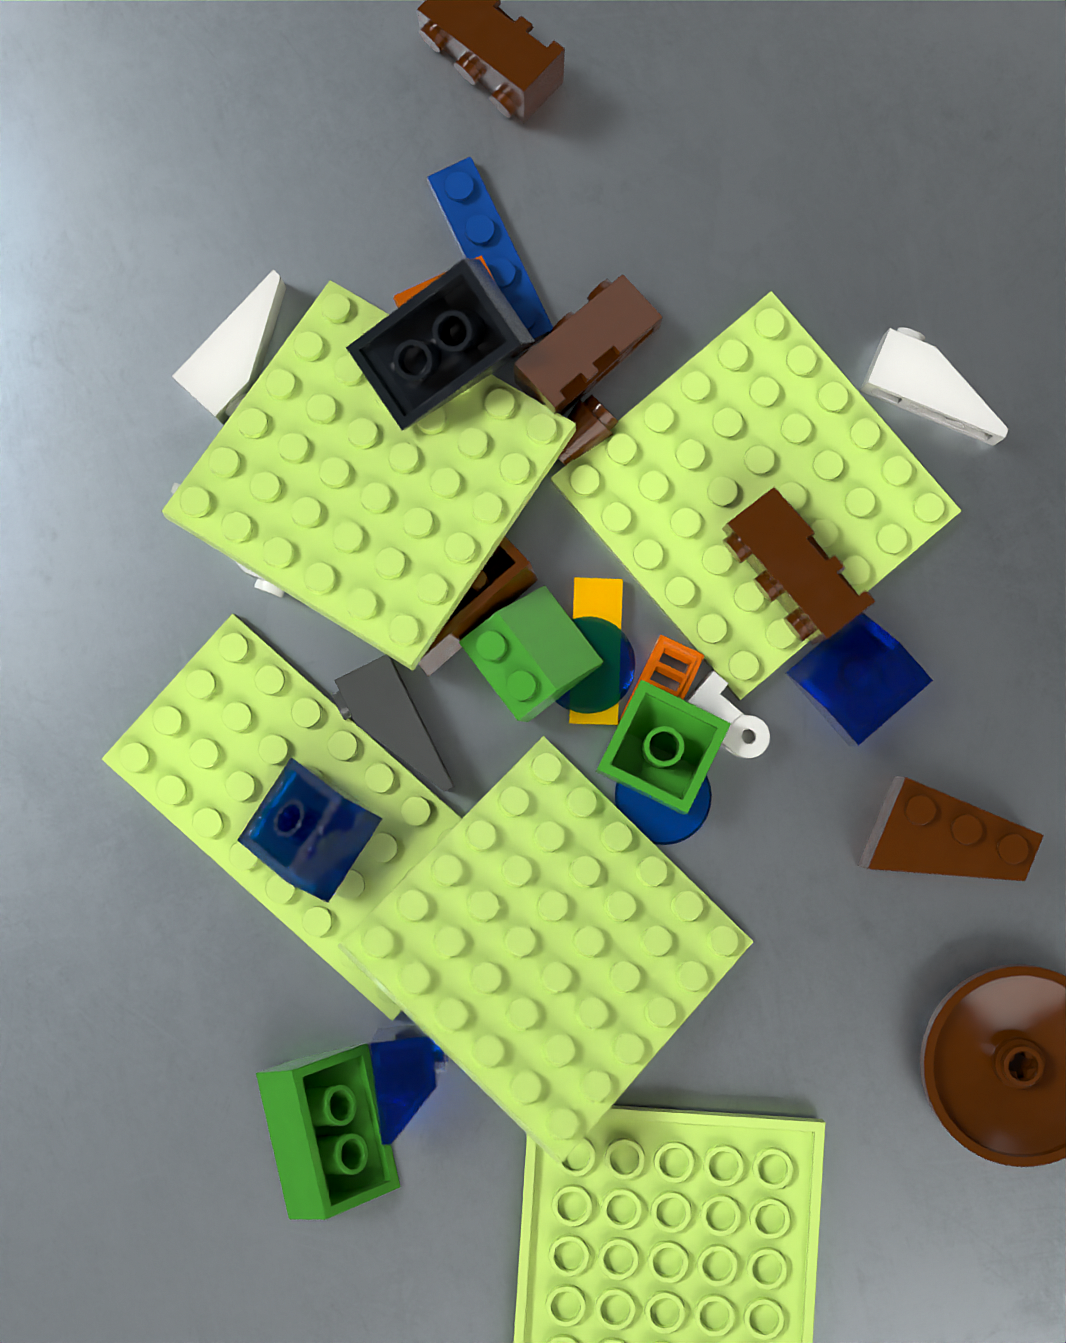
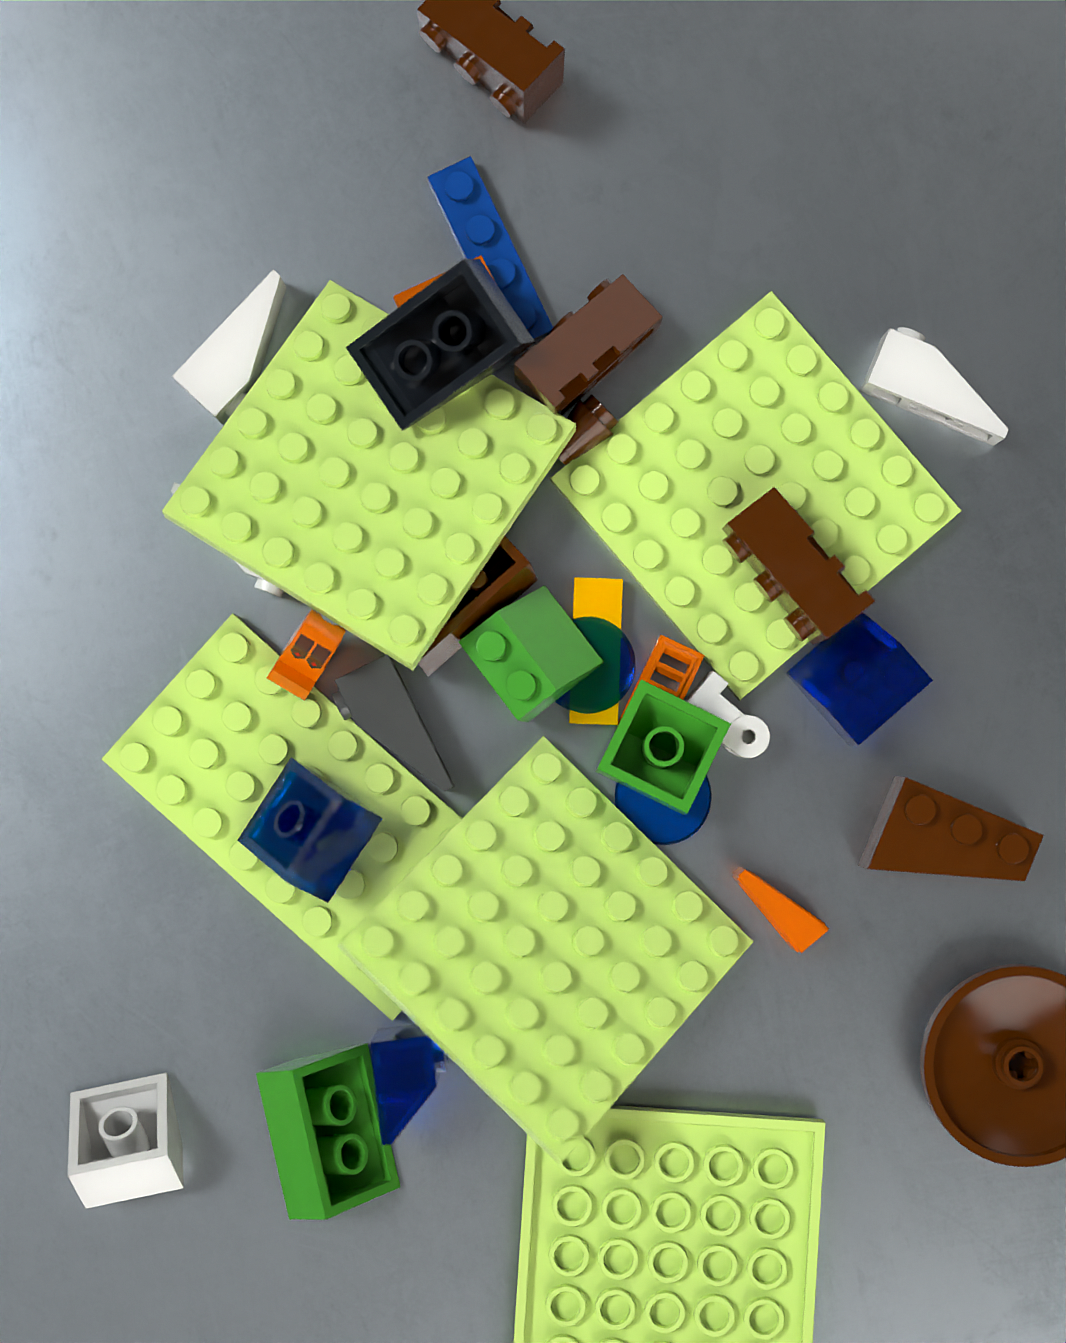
none -> white slope [68,1073,183,1209]
none -> orange leg [267,609,346,701]
none -> orange slope [732,867,829,953]

